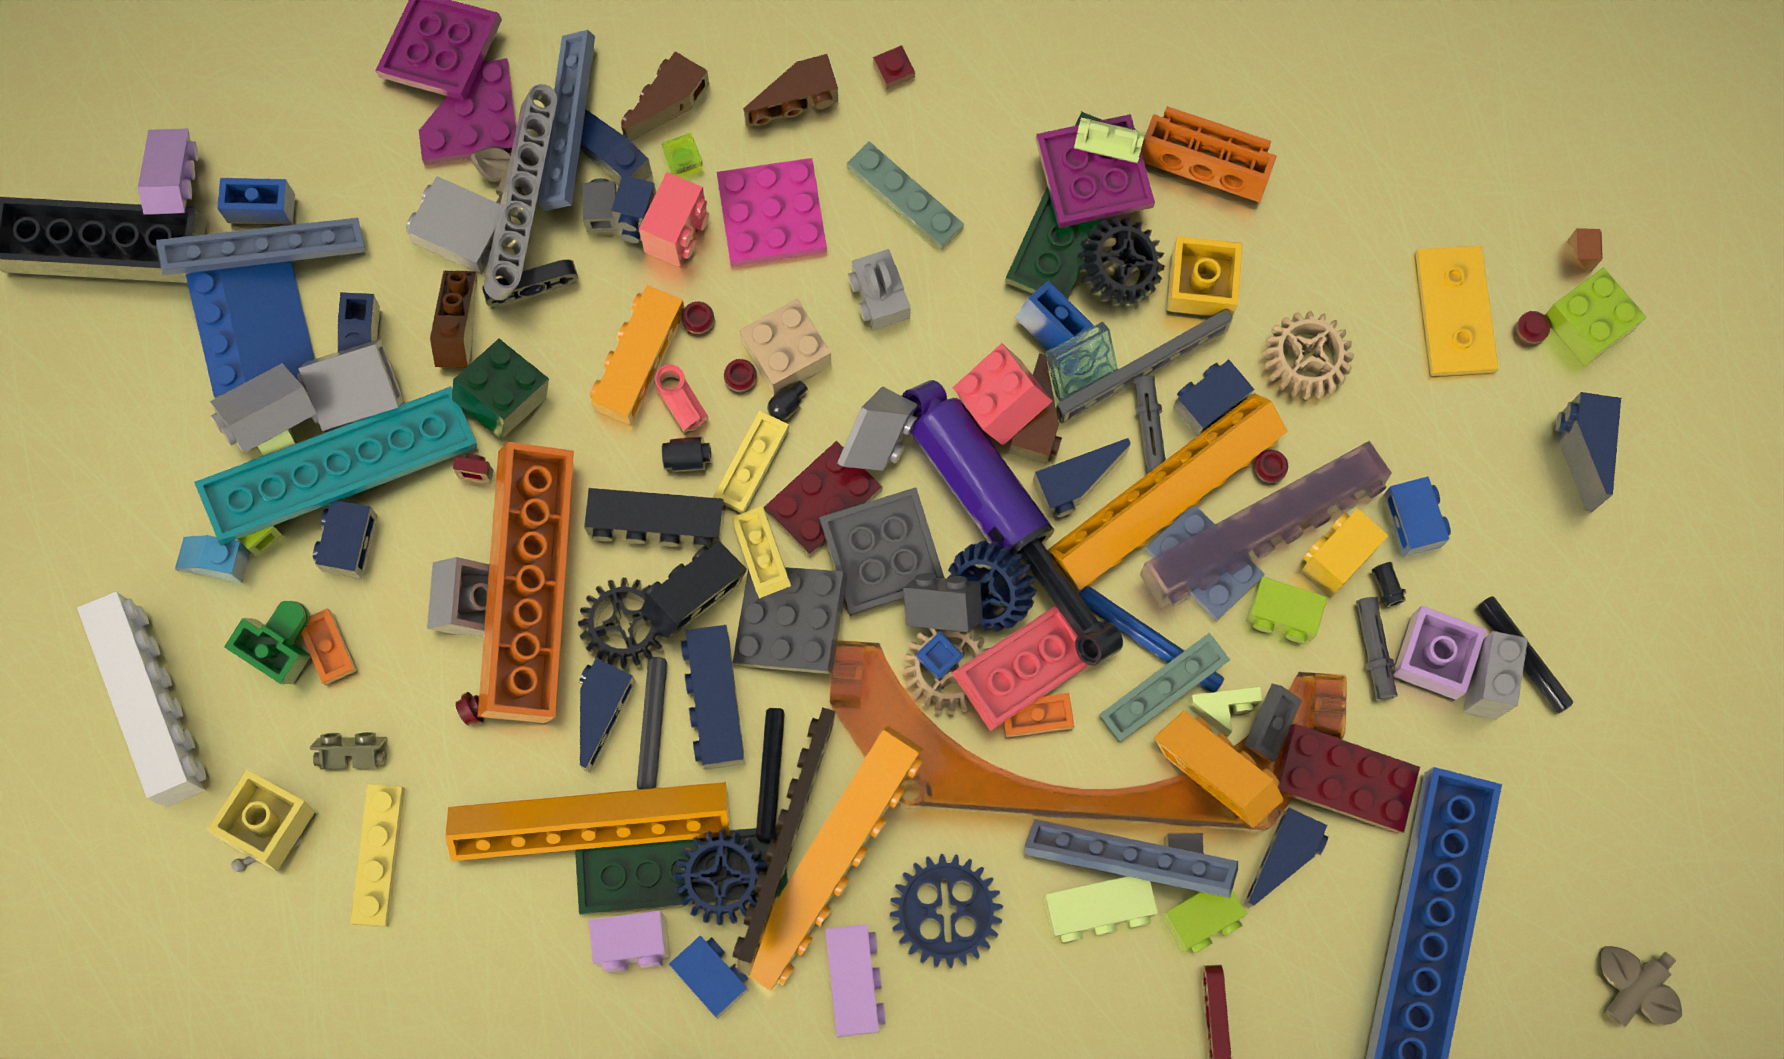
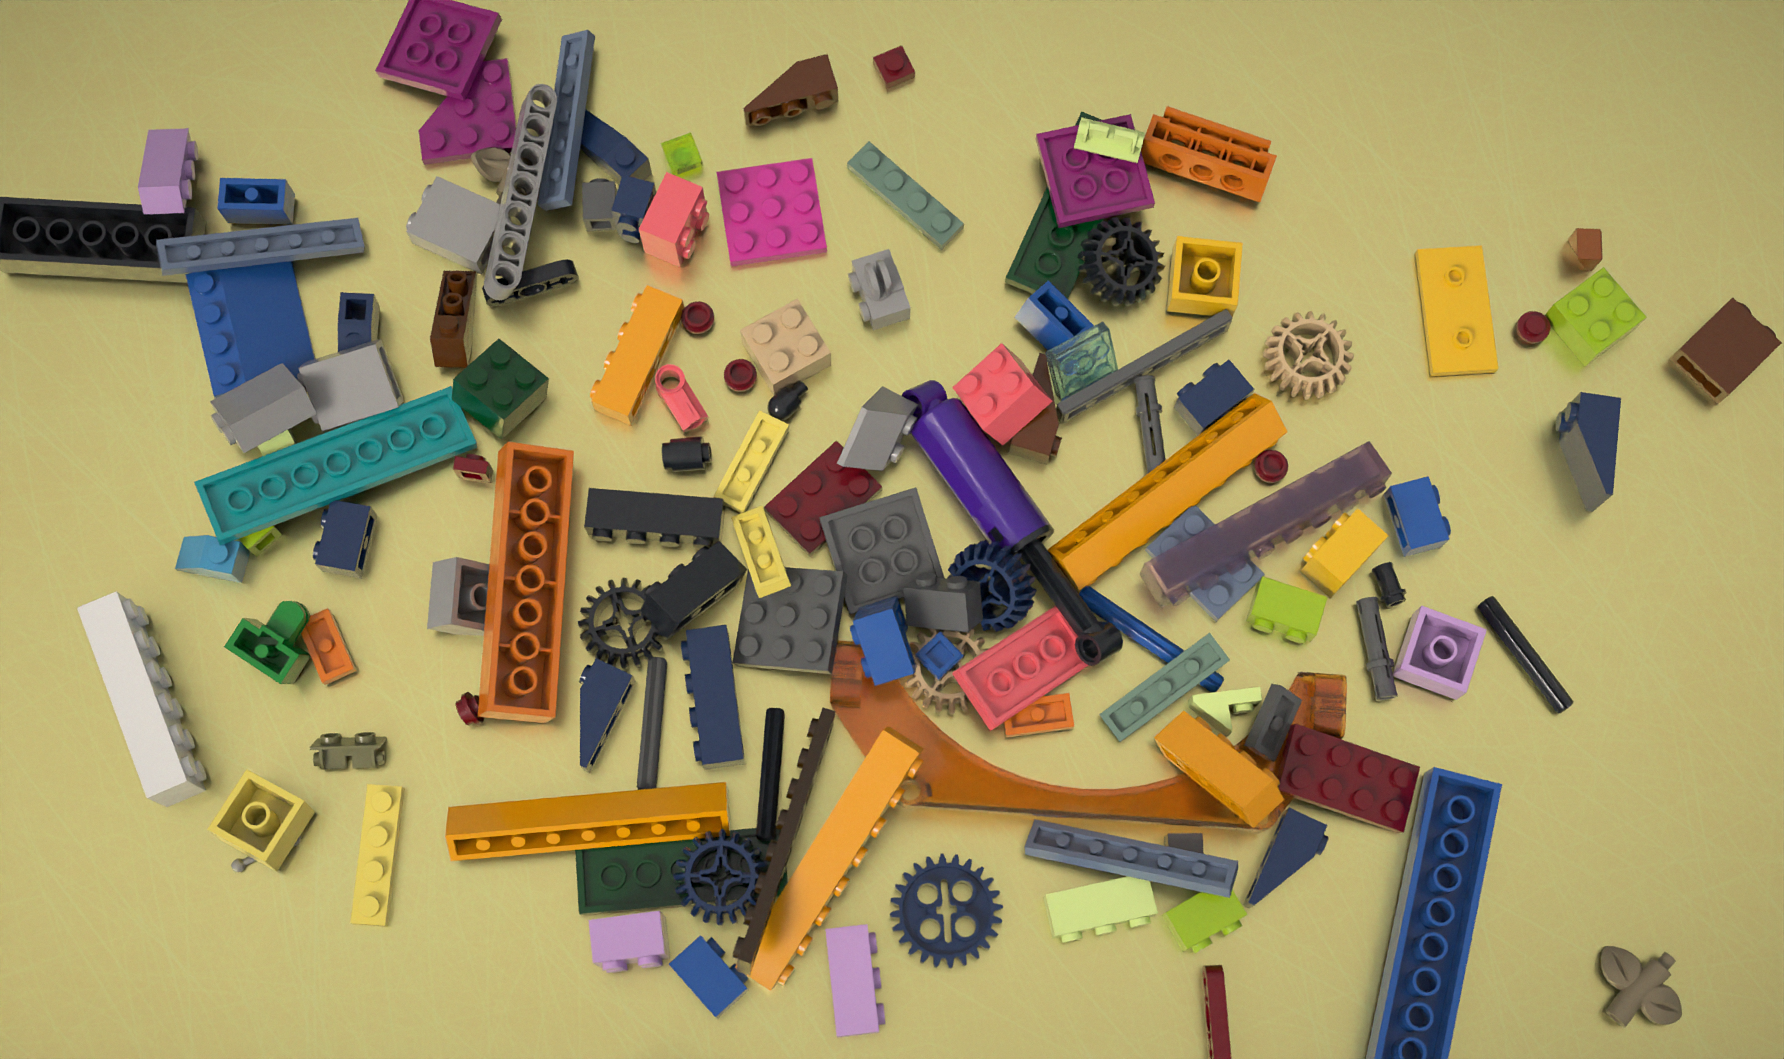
reddish brown slope [621,51,709,141] -> none
dark blue slope [1033,438,1131,517] -> none
light grey brick [1463,631,1528,719] -> none
none -> blue brick [850,596,917,686]
none -> reddish brown brick [1669,298,1782,404]

